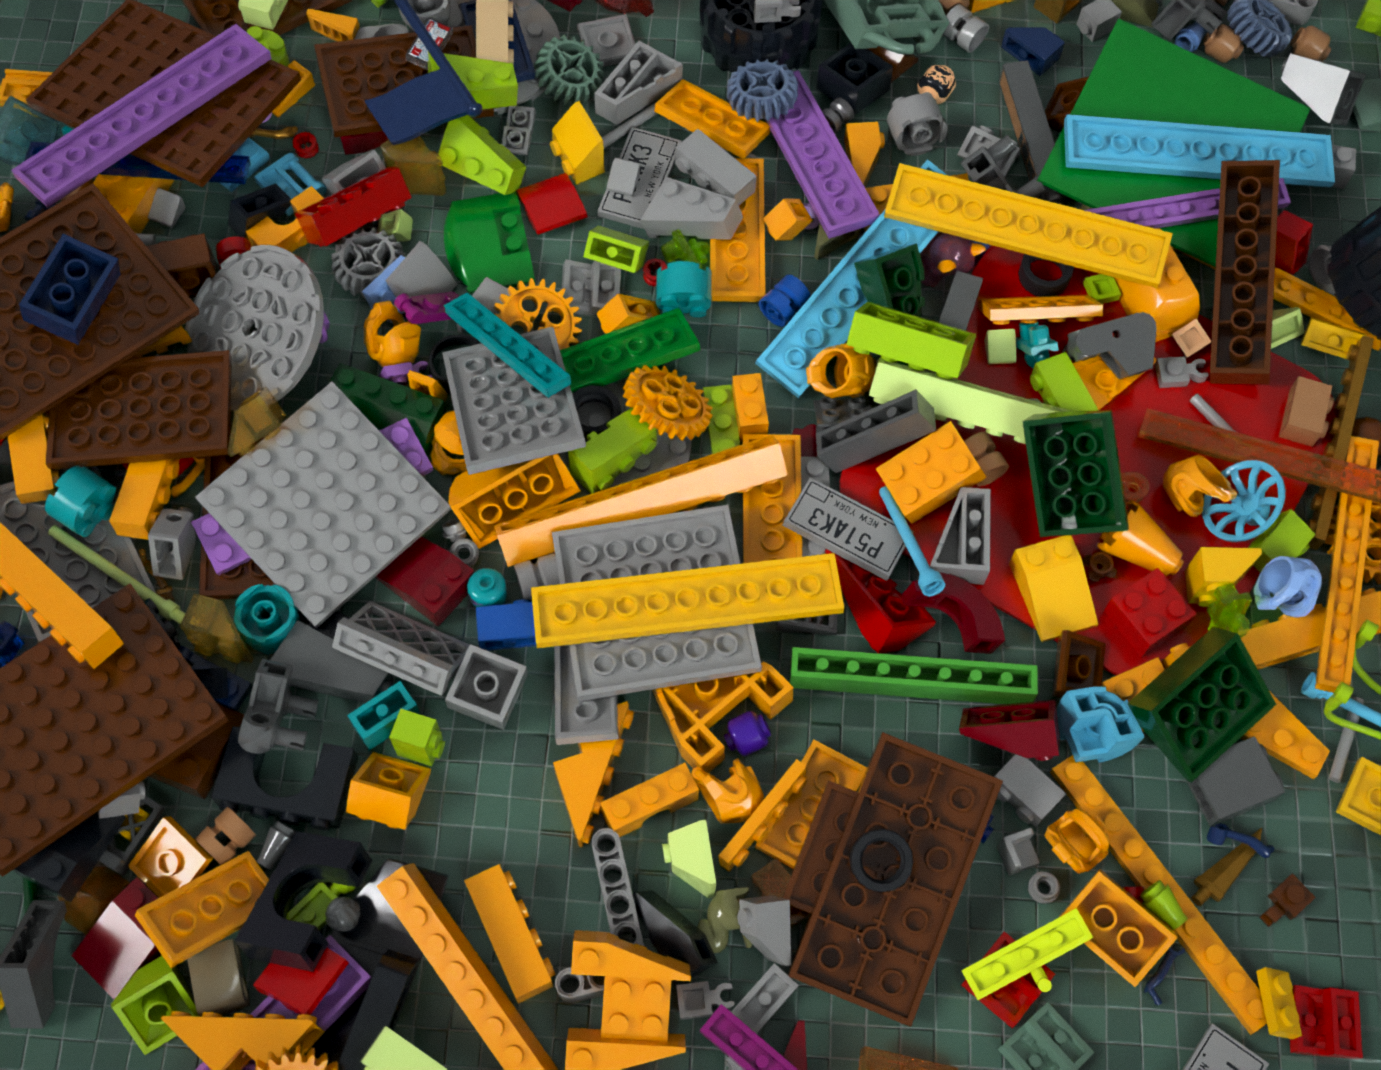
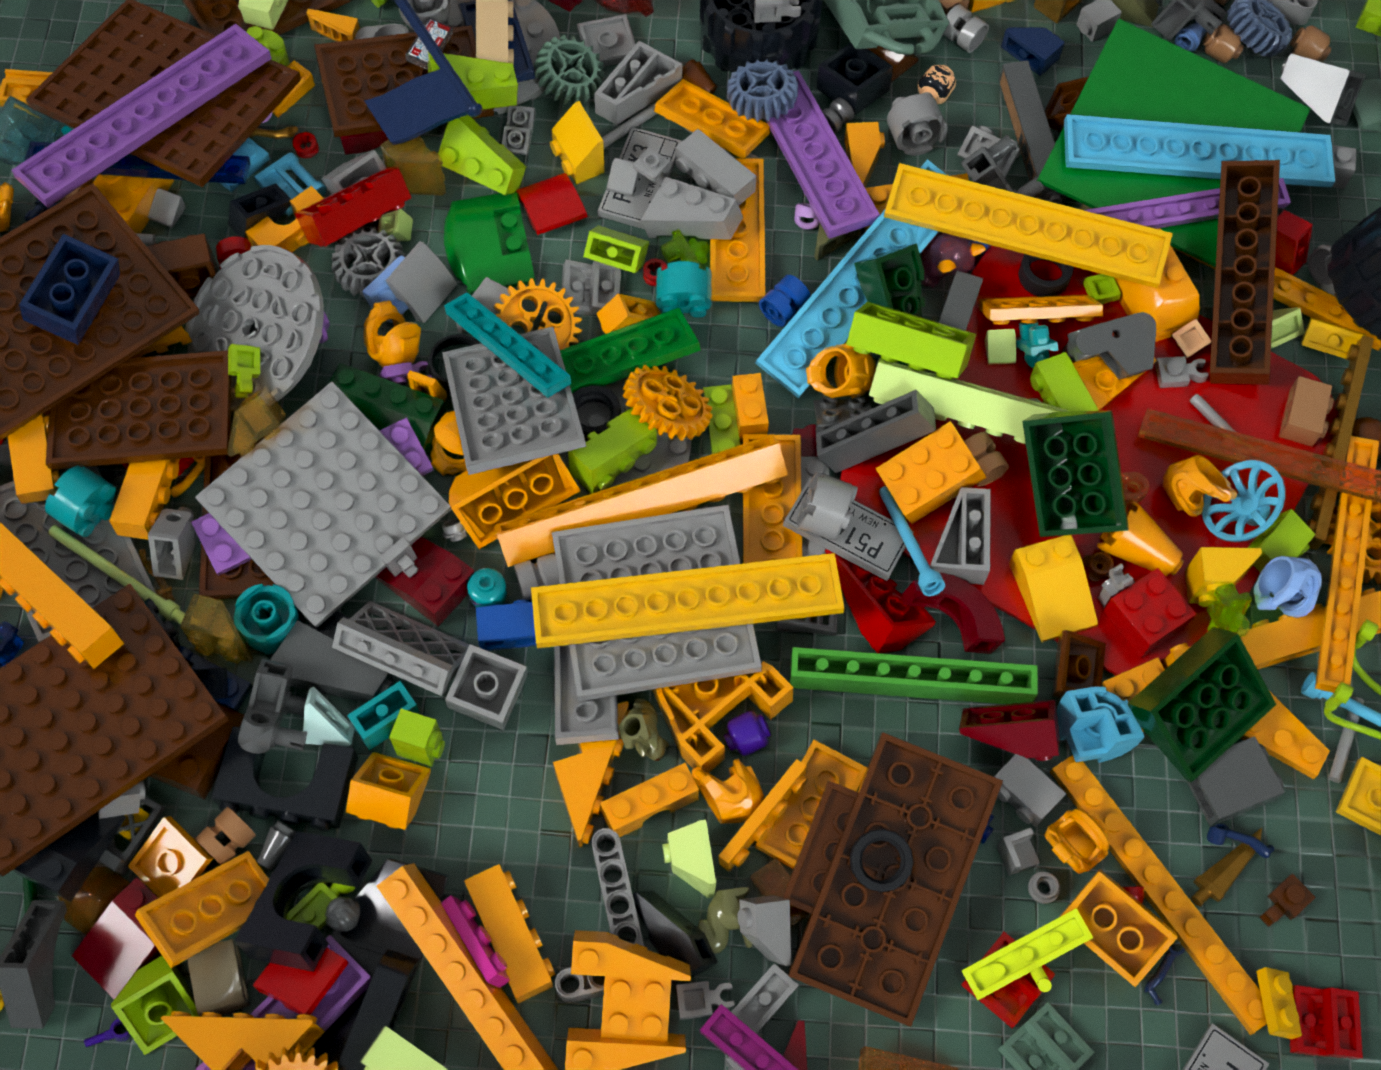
magenta plate [394,291,459,324] -> none
light grey plate [449,539,479,567] -> none
light orange brick [763,198,813,241] -> none
lime cone [1140,880,1188,930] -> none
none -> dark purple hand [84,1018,131,1047]
none -> lime plate [228,344,260,399]
none -> light aqua slope [303,686,354,747]
none -> light grey tile [380,537,419,578]
none -> dark pink plate [441,895,510,988]
none -> olive animal [618,699,669,761]
none -> light grey bracket [633,147,670,185]
none -> reddish brown cone [682,59,718,94]
none -> light grey brick [797,472,858,541]
none -> light grey plate [1097,564,1135,607]

